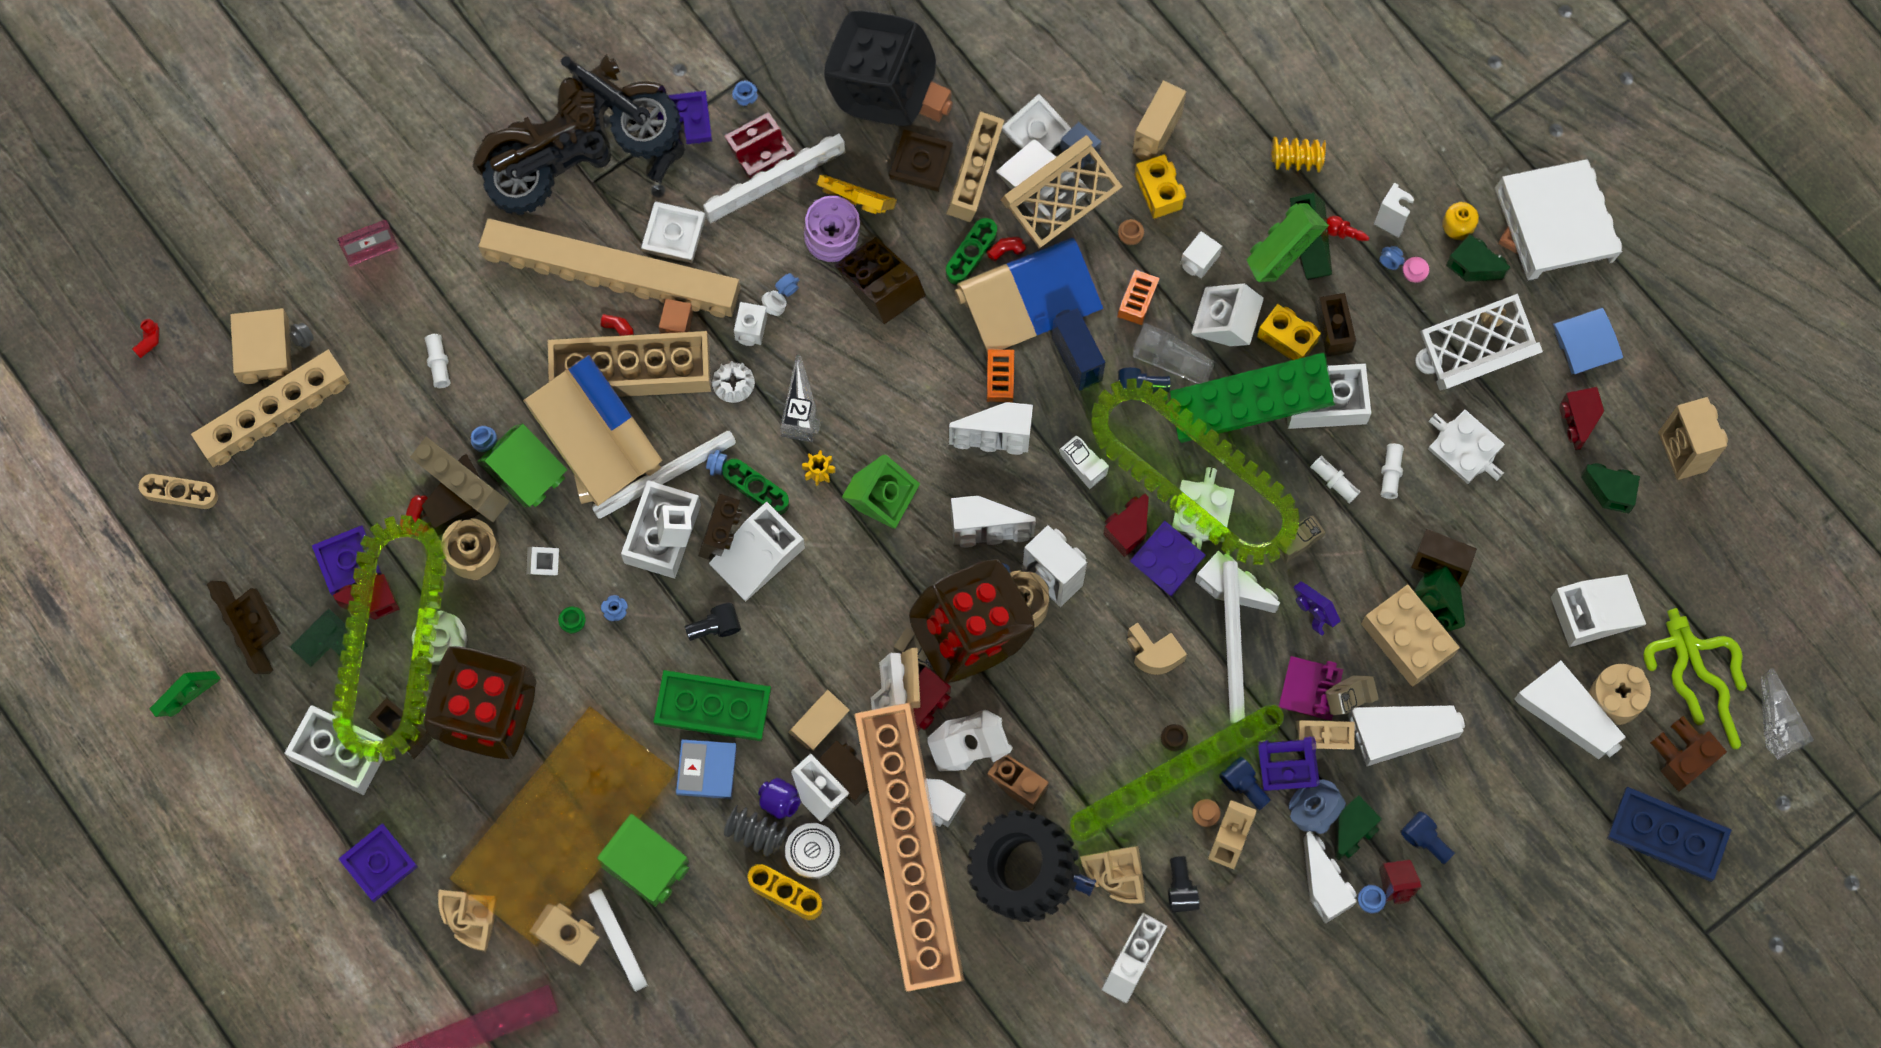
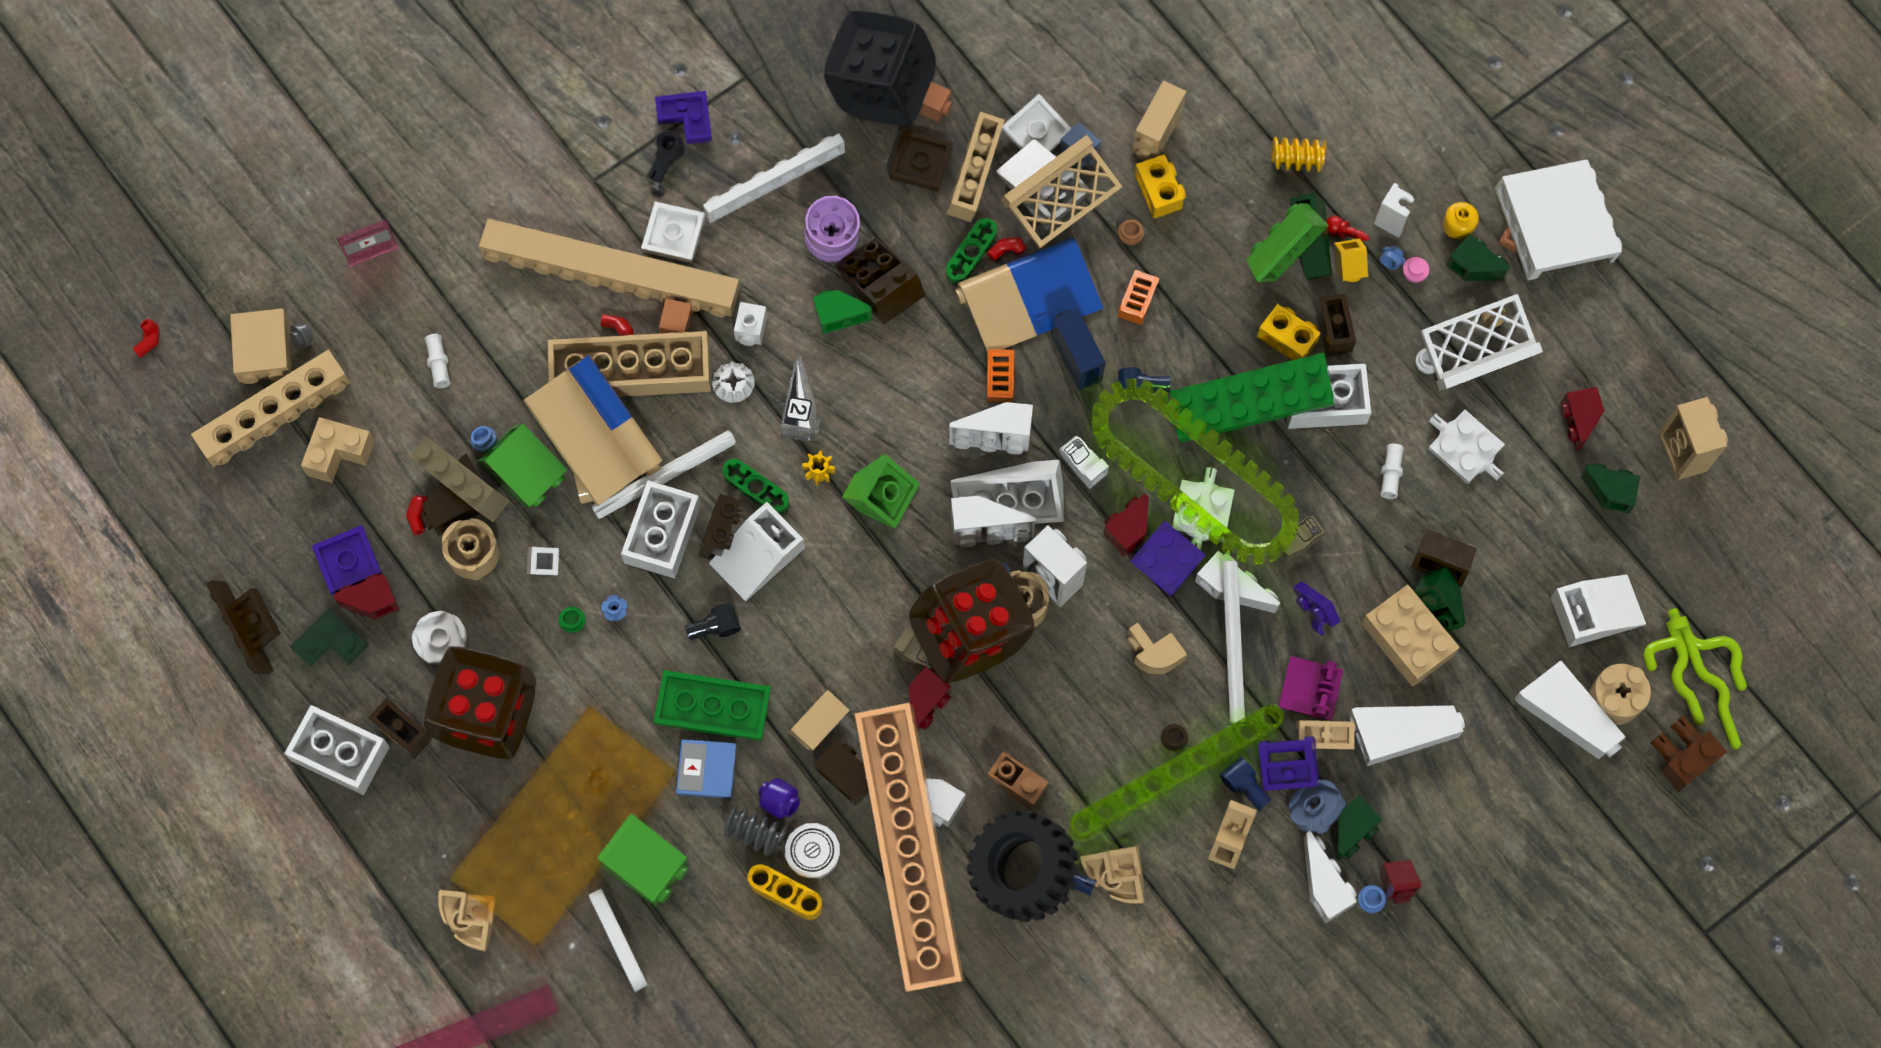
tan beam [139,474,218,509] -> none
green wing [150,671,221,717] -> none
clear neon green piece [332,515,447,762] -> none
dark purple plate [338,823,418,902] -> none
piece [473,54,681,215] -> none
tan brick [529,903,599,965] -> none
white brick [657,505,692,547] -> none
medium blue plate [706,450,727,476] -> none
dark red slope [724,112,795,180] -> none
medium blue plate [732,81,758,106] -> none
white plate [762,291,787,316] -> none
medium blue plate [775,273,799,297] -> none
white slope [791,754,849,822] -> none
yellow plate [817,175,897,214] -> none
white plate [871,653,907,710] -> none
tan slope [901,648,920,708] -> none
white piece [928,710,1012,771] -> none
white slope [1102,913,1167,1003] -> none
clear slope [1132,323,1216,384] -> none
black pin [1168,856,1200,913] -> none
white brick [1180,231,1222,279] -> none
white slope [1191,283,1264,346] -> none
medium nougat plate [1192,799,1220,827] -> none
white pin [1310,455,1361,504] -> none
dark tan leg [1325,675,1379,715] -> none
dark blue pin [1400,811,1455,865] -> none
medium blue slope [1553,308,1623,374] -> none
dark blue plate [1606,787,1732,882] -> none
clear slope [1761,668,1814,760] -> none
none -> tan brick [301,417,375,483]
none -> green slope [813,290,873,335]
none -> white wedge [950,460,1064,524]
none -> yellow brick [1334,238,1369,282]

